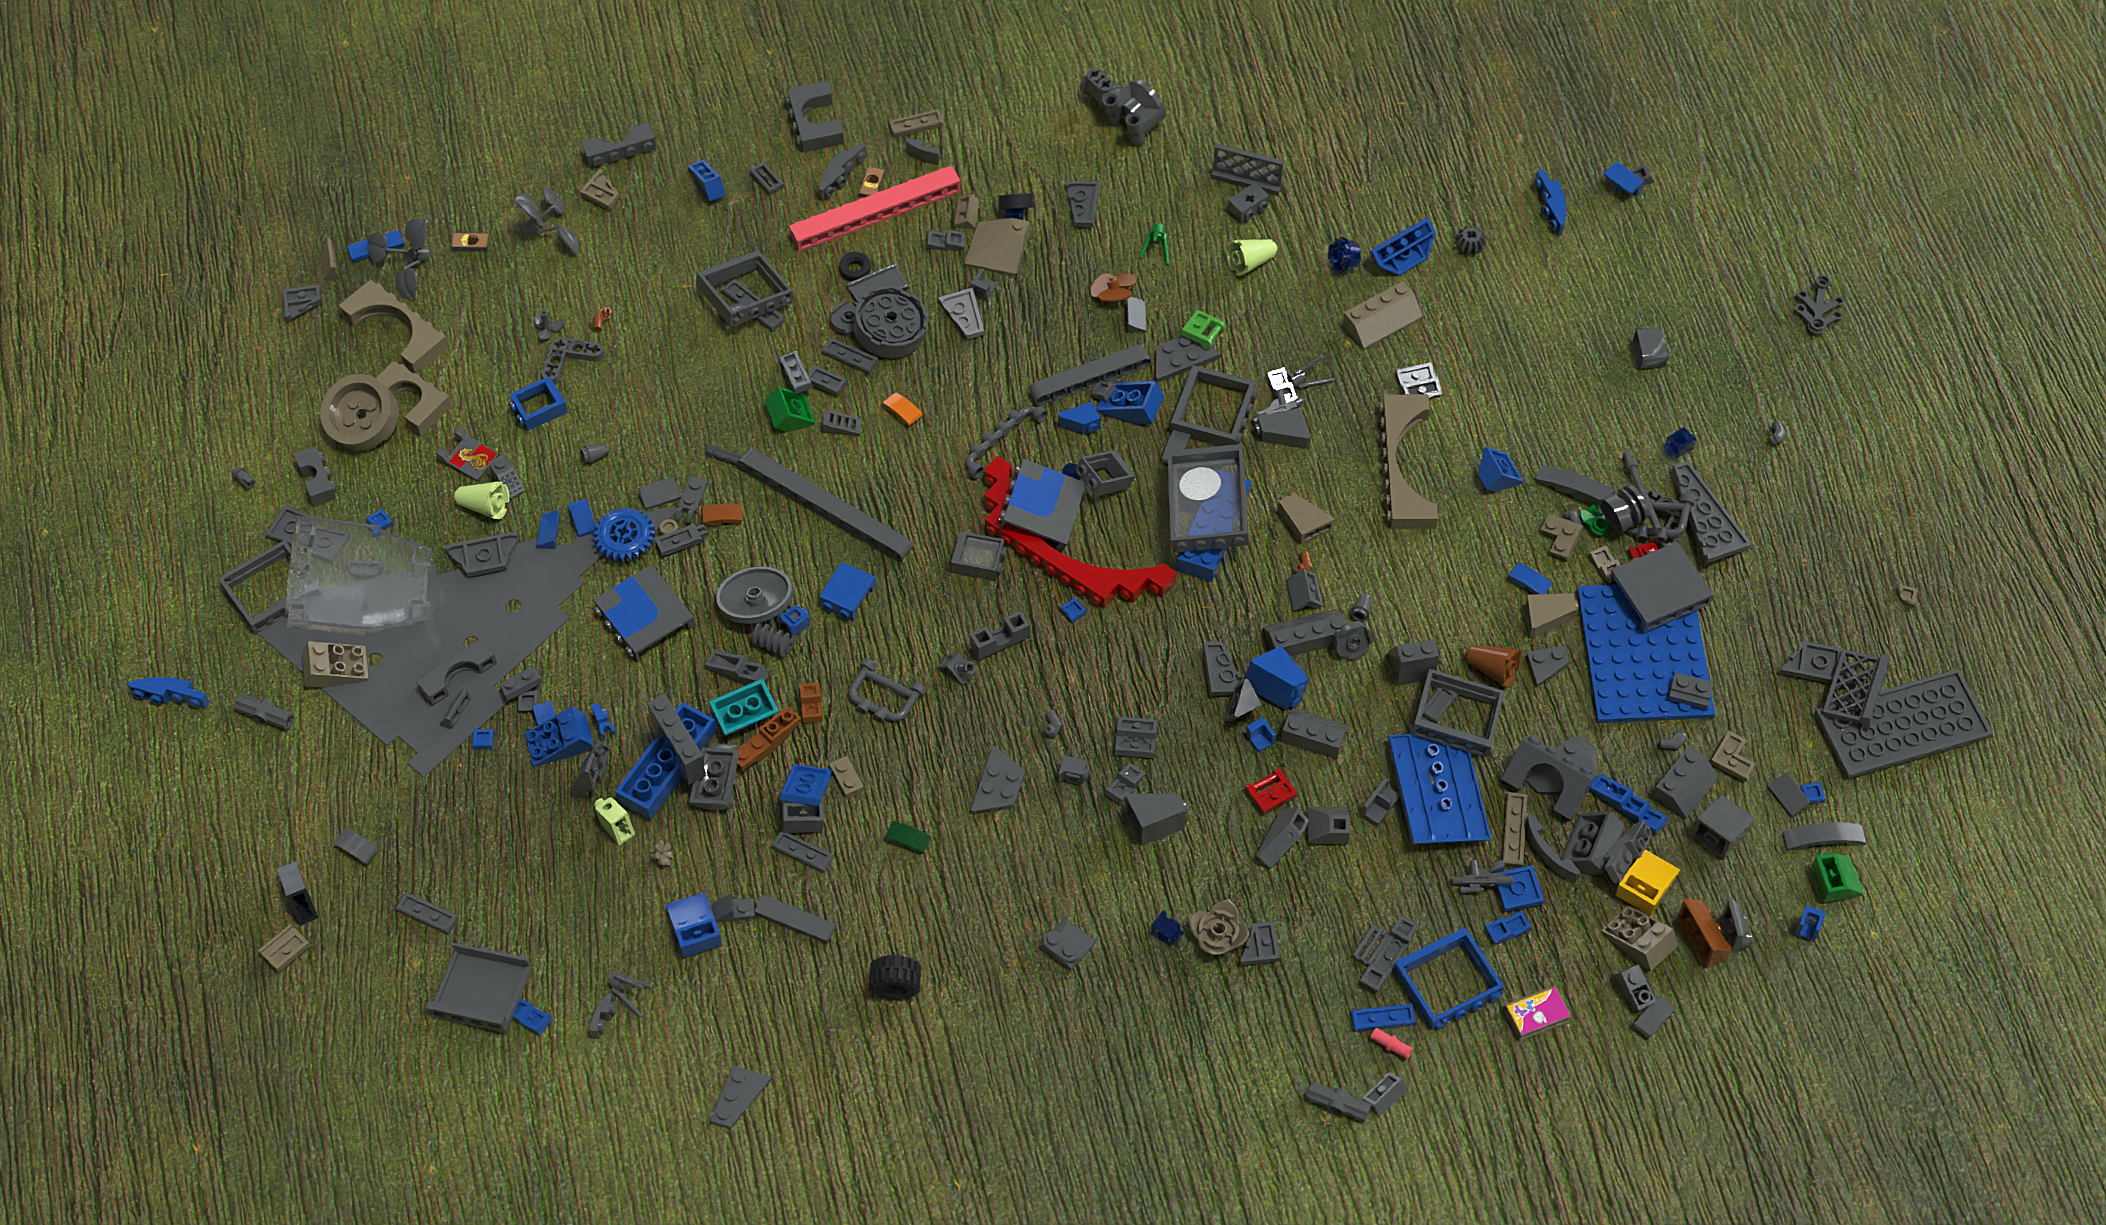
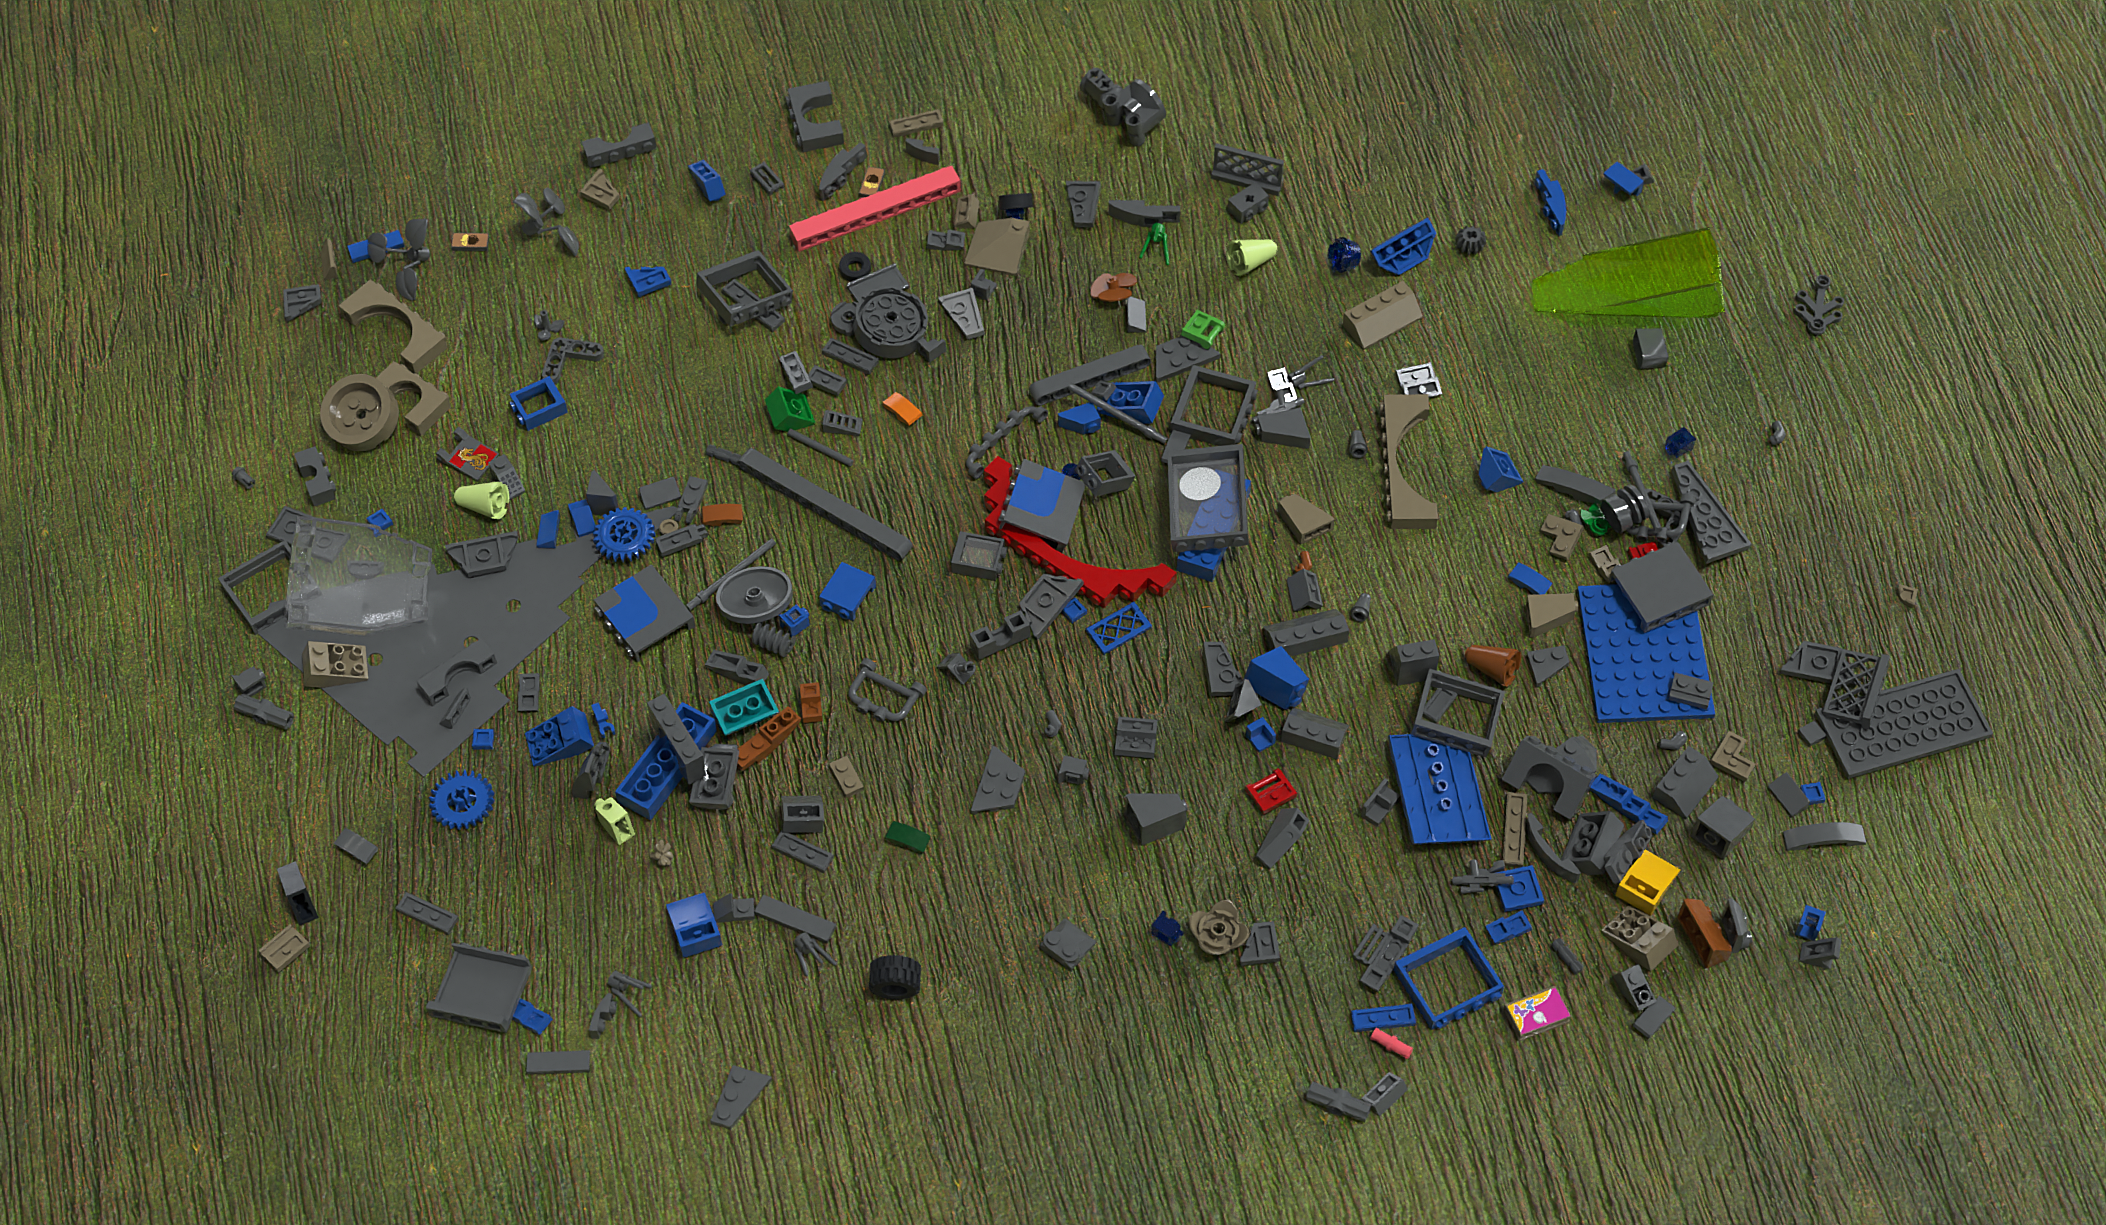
blue slope [127,677,210,709] -> none
dark grey plate [499,666,543,700] -> none
blue tile [532,701,556,725] -> none
dark grey cone [580,444,609,463] -> none
dark orange arm [593,307,612,332] -> none
blue tile [780,764,832,806] -> none
dark grey slope [1105,763,1146,805] -> none
dark grey slope [1307,806,1350,844] -> none
dark grey plate [1334,621,1373,659] -> none
green slope [1811,853,1863,903] -> none
none -> dark grey window [231,666,267,697]
none -> blue gear [429,769,495,830]
none -> dark grey tile [526,1050,591,1075]
none -> dark grey slope [586,470,619,516]
none -> blue wing [624,267,672,297]
none -> dark grey bar [685,538,776,611]
none -> dark grey bar [787,429,854,467]
none -> dark grey plant [794,933,837,976]
none -> dark grey panel [917,337,946,363]
none -> dark grey wing [1019,574,1084,639]
none -> dark grey bar [1068,383,1168,444]
none -> blue window [1085,601,1152,655]
none -> dark grey slope [1109,200,1180,228]
none -> dark grey cone [1349,430,1368,458]
none -> clear neon green windscreen [1532,227,1725,318]
none -> dark grey axle [1552,938,1584,974]
none -> dark grey tile [1798,721,1826,747]
none -> dark grey slope [1800,937,1841,969]

